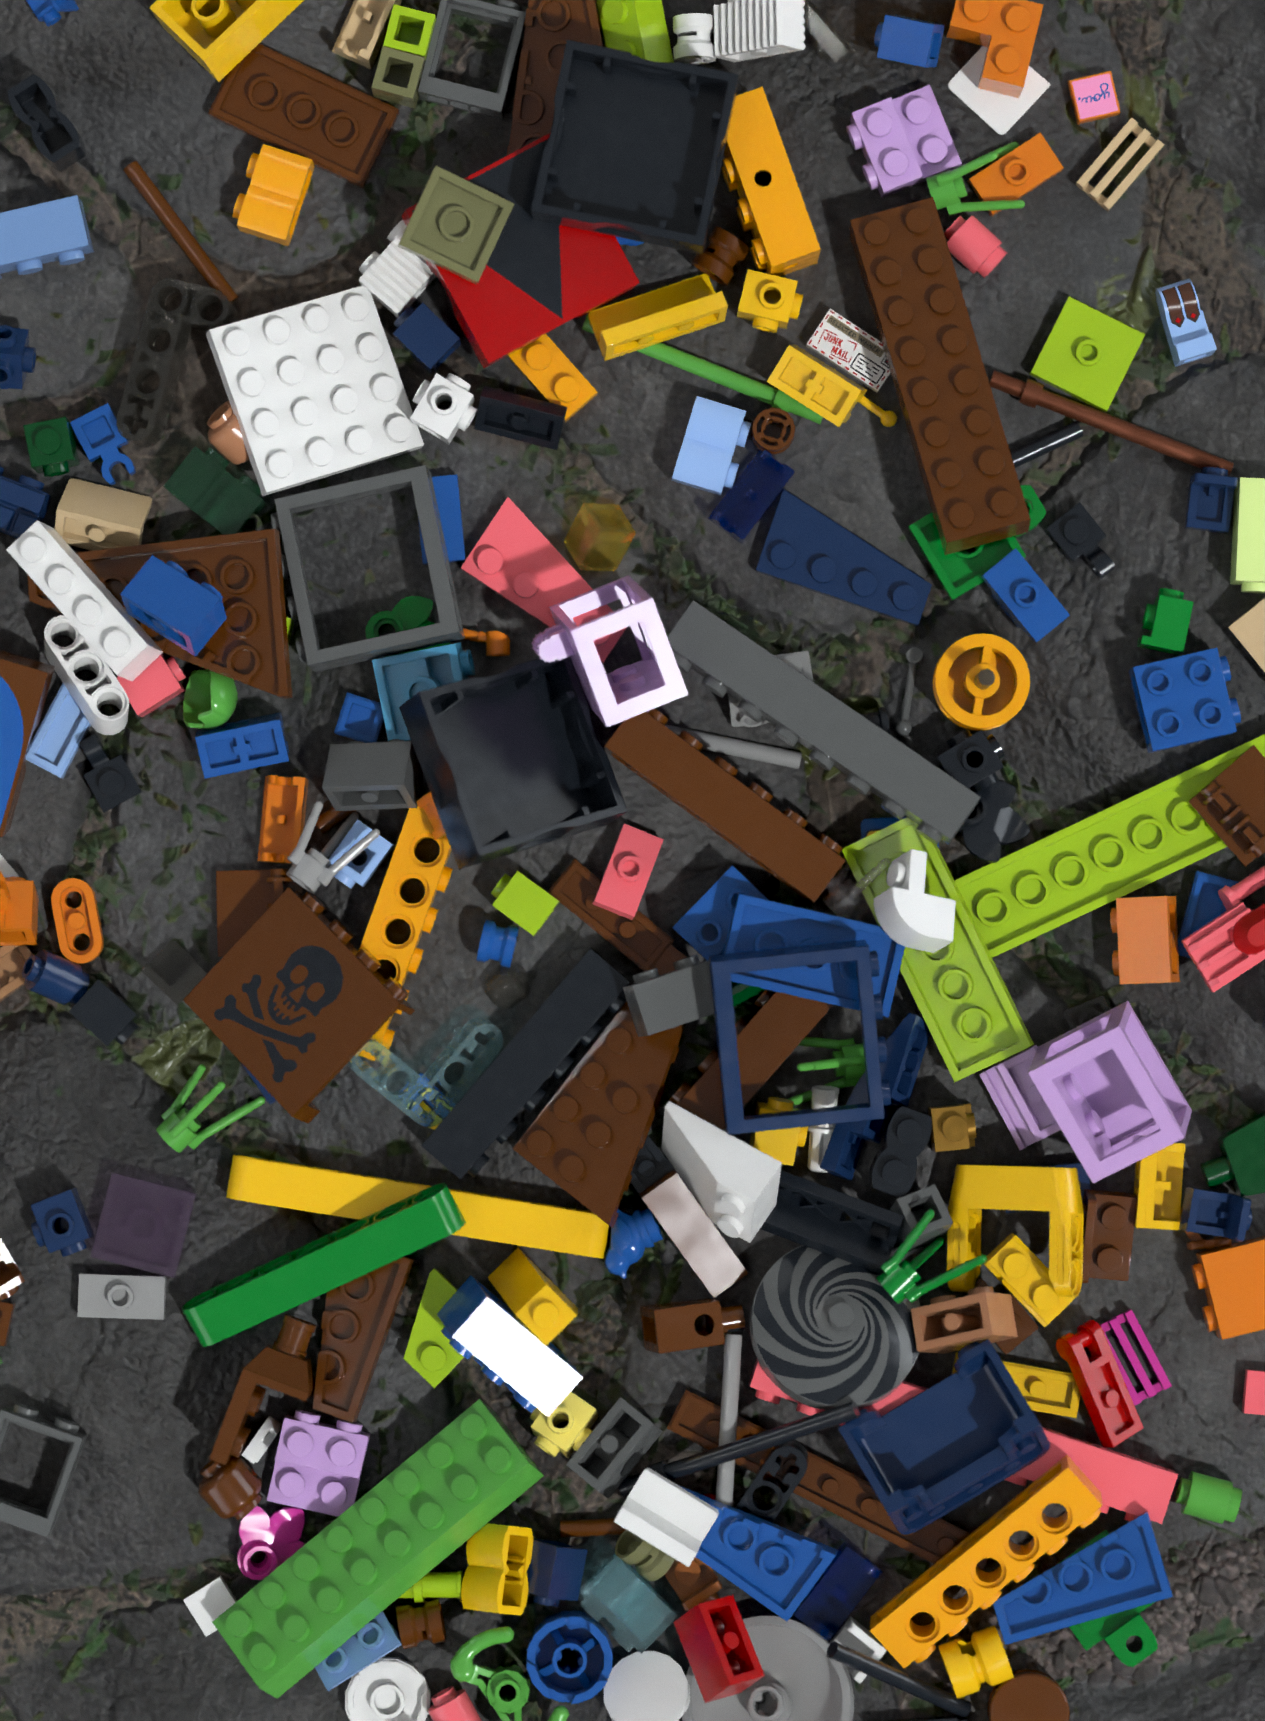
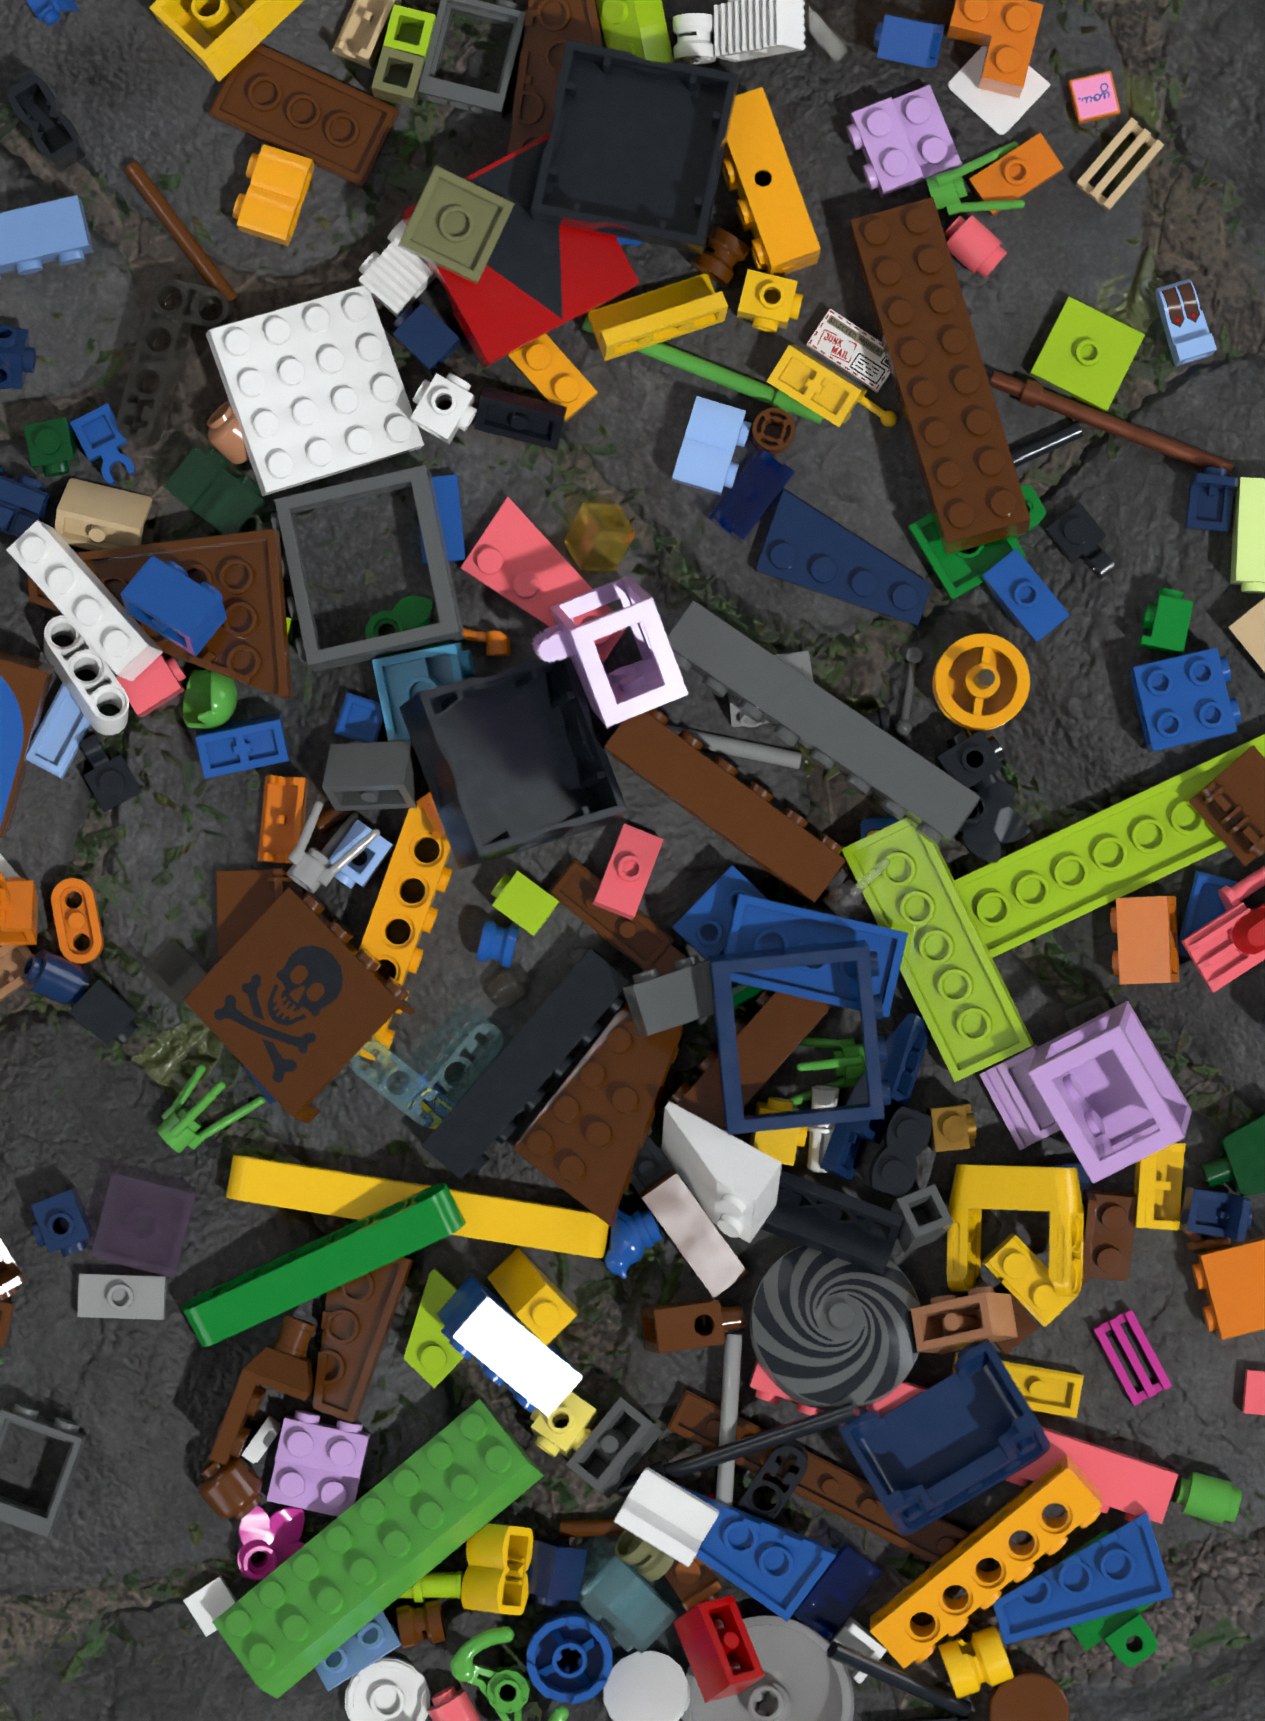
white brick [874,849,956,953] -> none
green plant [876,1209,987,1305] -> none
red plate [1056,1319,1144,1448] -> none

